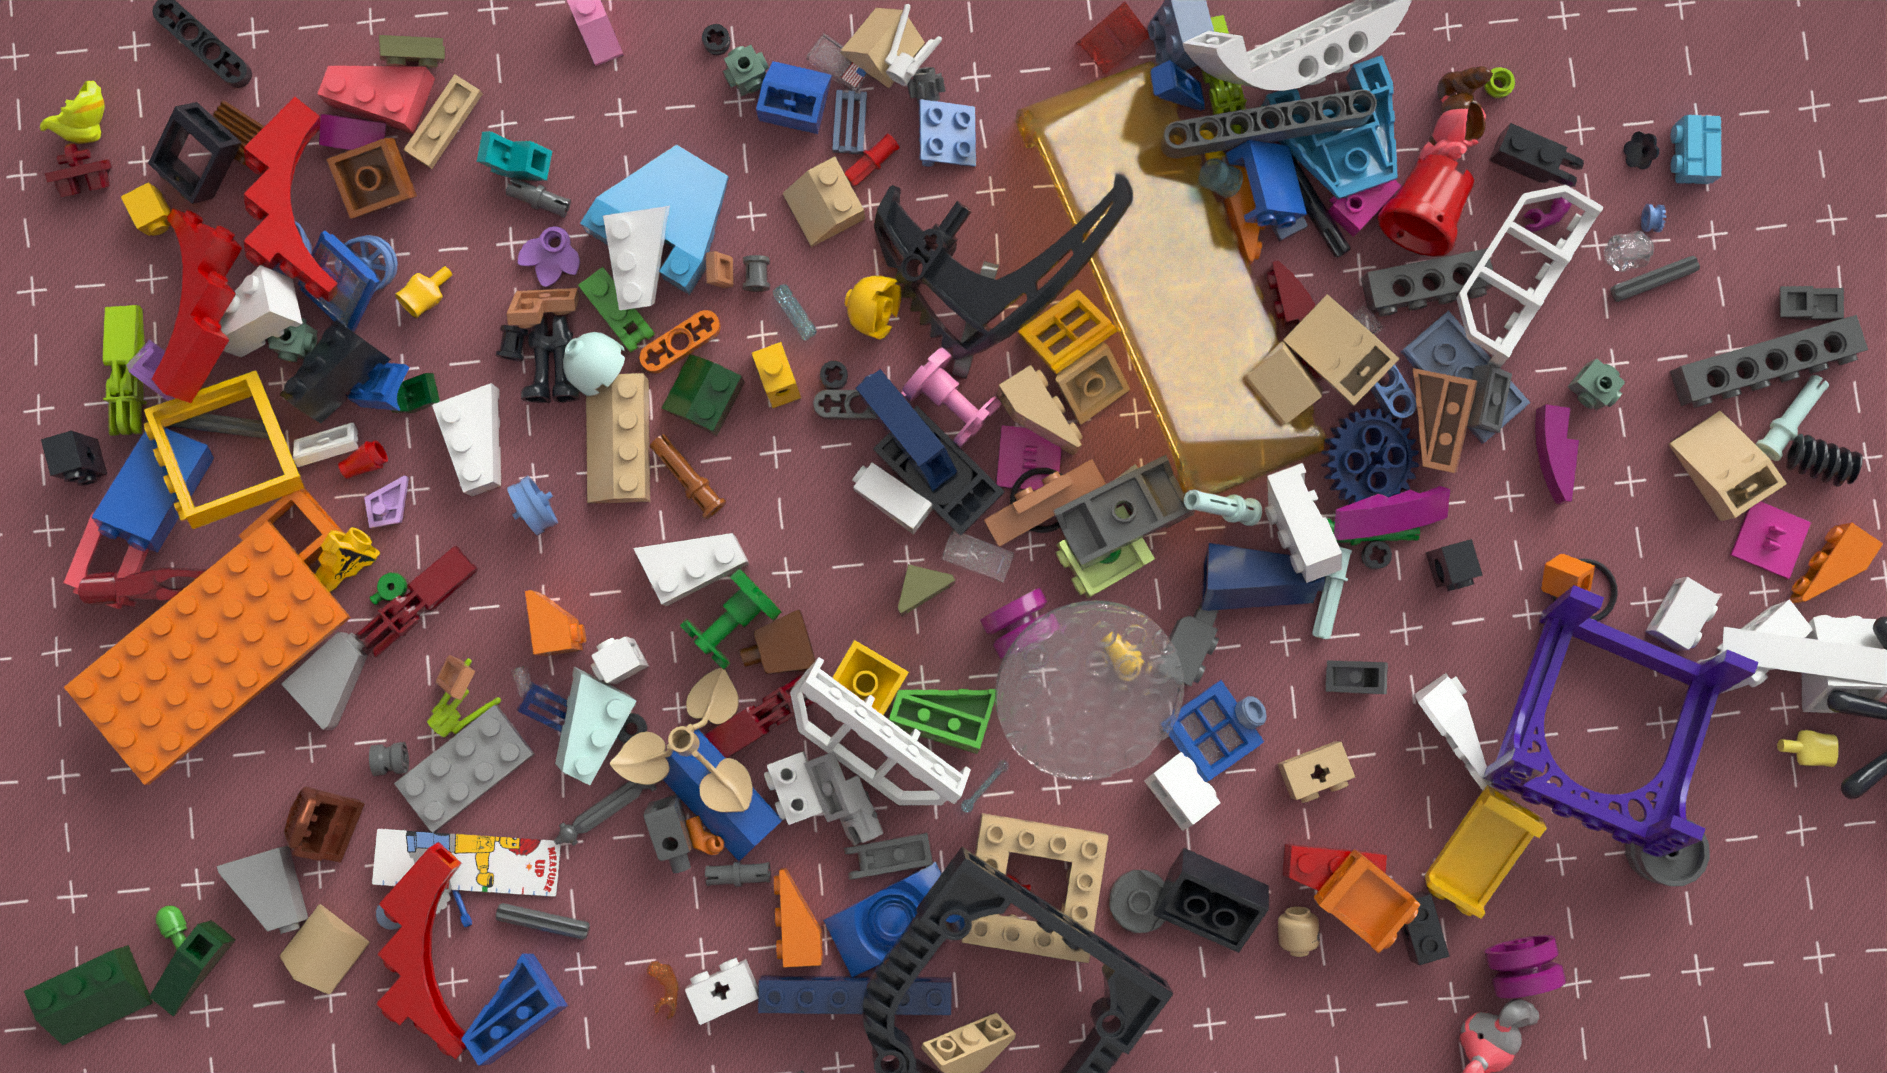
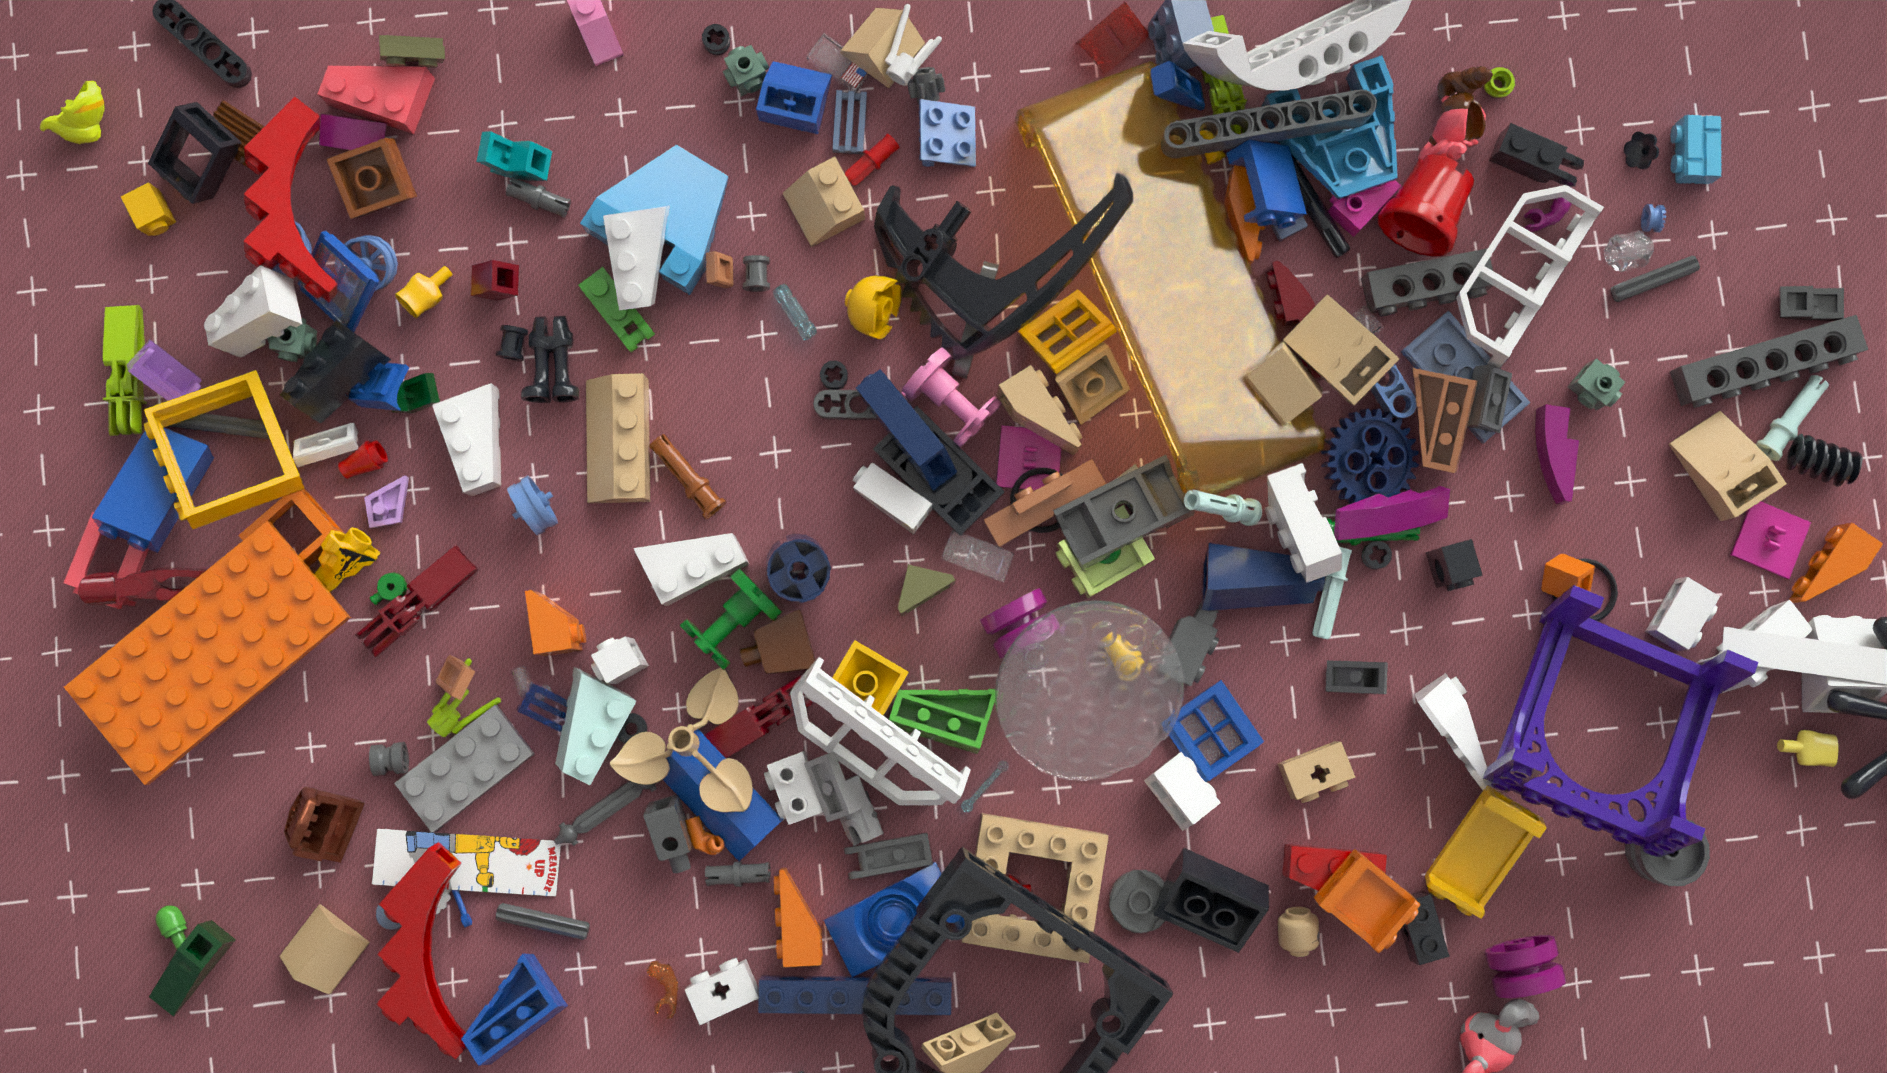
dark green slope [24,945,153,1045] -> none
black brick [41,430,107,486] -> none
dark red hips [44,143,112,197] -> none
red arch [152,208,243,403] -> none
light grey slope [217,846,308,934] -> none
light grey slope [281,632,368,730] -> none
tan plate [403,74,483,169] -> none
nougat plate [506,288,579,328] -> none
medium lavender plate [518,226,580,287] -> none
light aqua cylinder [563,332,625,396] -> none
orange beam [639,310,721,374] -> none
dark green slope [662,354,745,436] -> none
yellow torso [752,342,801,408] -> none
clear light blue wheel [1199,158,1243,198] -> none
sand blue tile [1235,696,1267,730] -> none
none -> dark red brick [471,260,519,301]
none -> dark blue cylinder [766,534,831,603]

